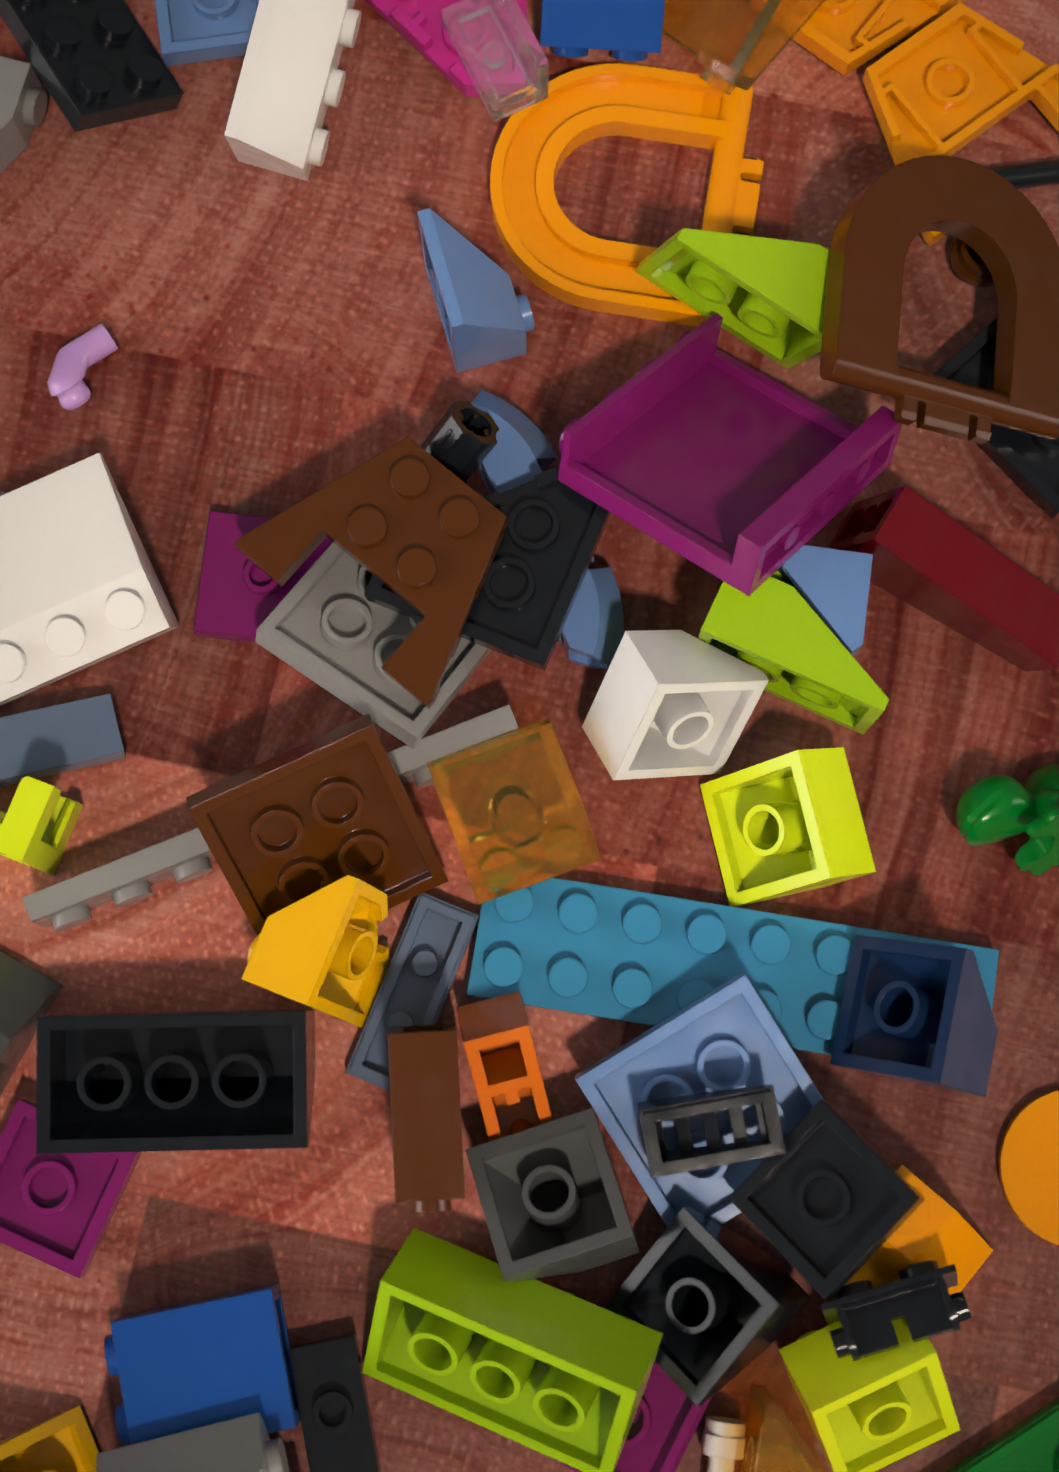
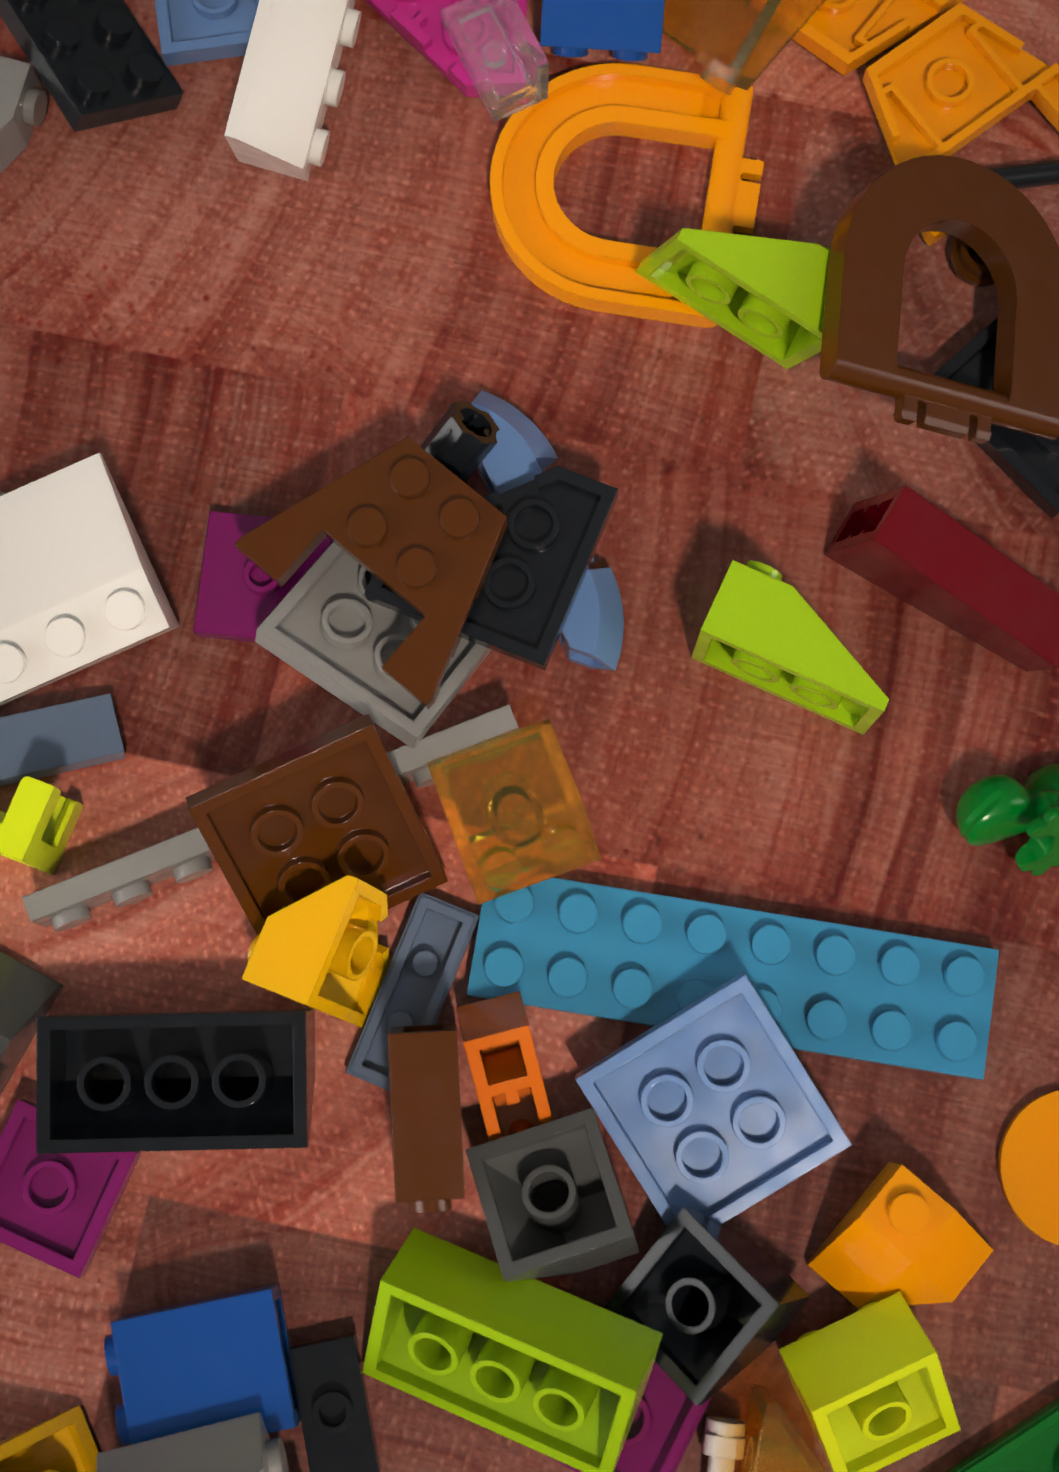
lavender arm [47,323,118,410] -> none
medium blue slope [417,208,535,373] -> none
magenta panel [558,313,902,596] -> none
white slope [582,630,769,781] -> none
black slope [637,1084,786,1178] -> none
neon yellow slope [700,747,876,907] -> none
black plate [729,1100,925,1299] -> none
medium blue slope [777,545,873,657] -> none
black hinge [821,1260,972,1361] -> none
dark blue slope [830,935,998,1097] -> none

